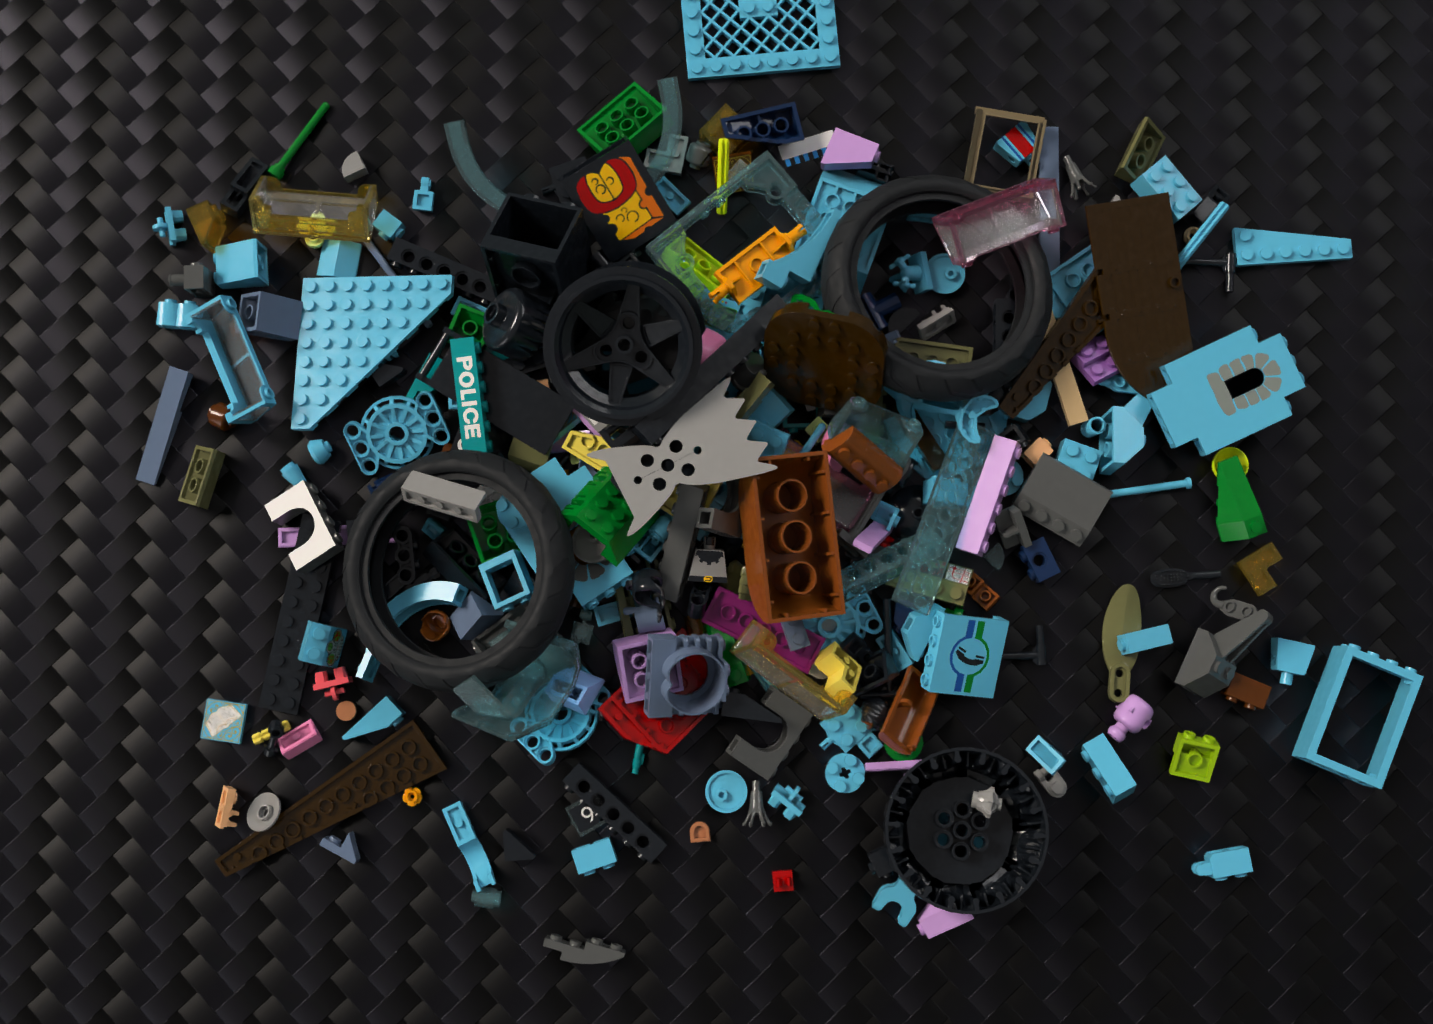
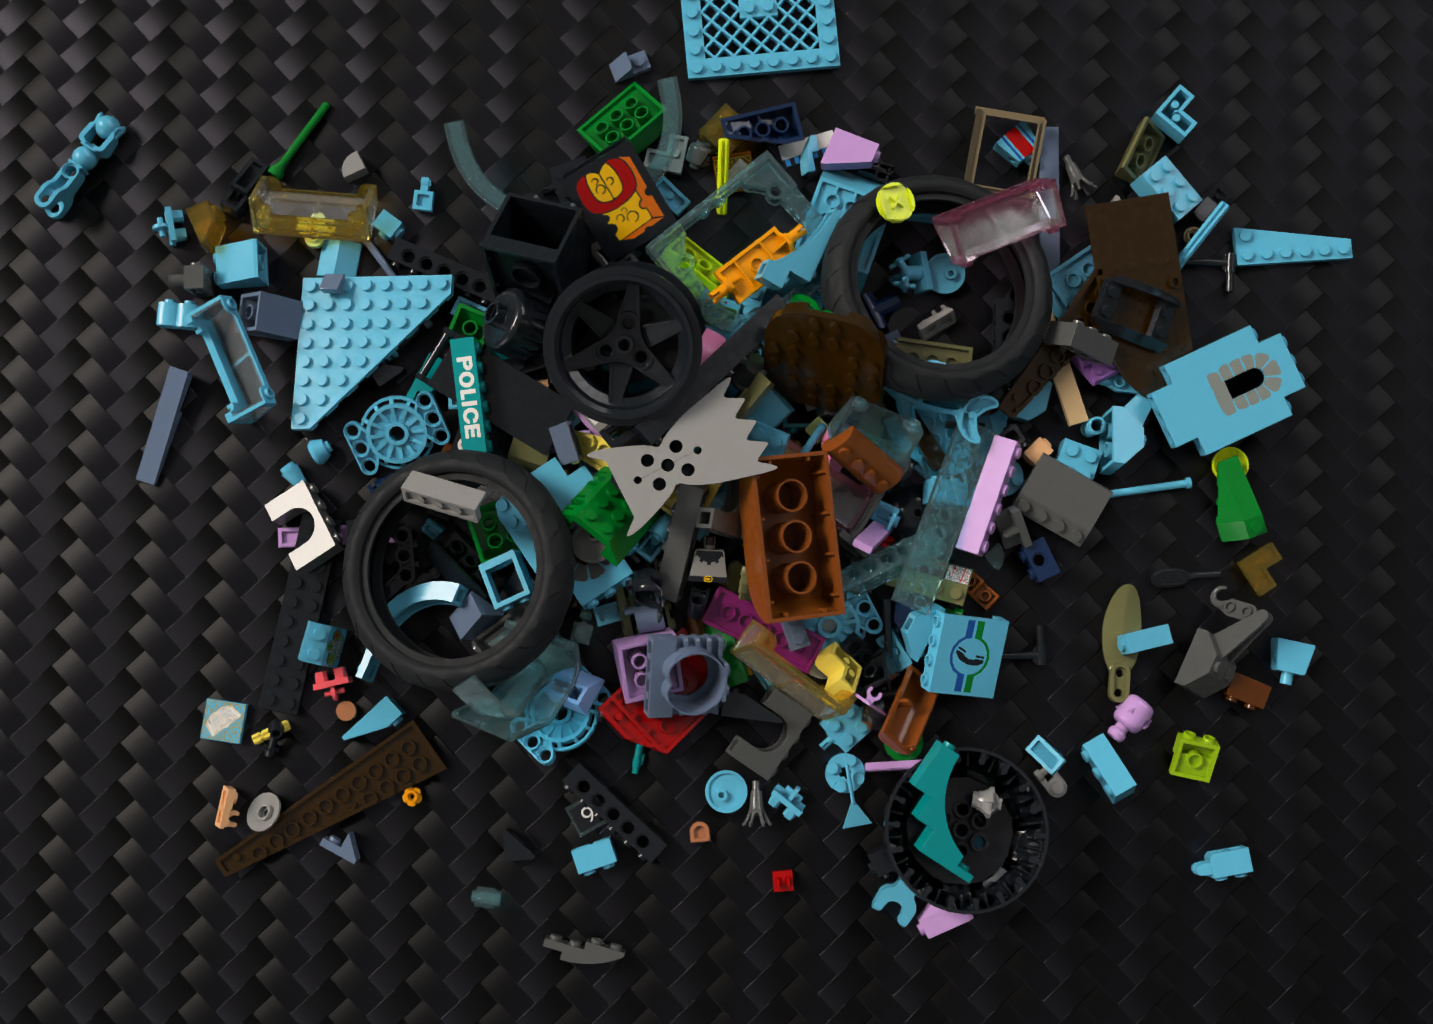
olive slope [178,445,226,510] -> none
reddish brown head [207,402,237,431] -> none
bright pink slope [277,719,323,760] -> none
dark orange hair [420,609,451,642] -> none
medium azure piece [442,801,497,893] -> none
medium azure tile [856,731,884,759] -> none
medium azure door [1291,643,1424,789] -> none
none -> medium azure piece [34,112,126,220]
none -> sand blue slope [319,274,345,294]
none -> sand blue panel [549,421,584,466]
none -> sand blue slope [609,50,651,83]
none -> medium azure slope [800,135,819,176]
none -> medium azure piece [843,763,872,829]
none -> lavender piece [853,686,886,716]
none -> neon yellow tile [876,182,915,223]
none -> teal arch [909,740,974,883]
none -> dark grey wedge [1043,320,1119,366]
none -> black wedge [1091,275,1183,354]
none -> medium azure brick [1150,84,1197,144]

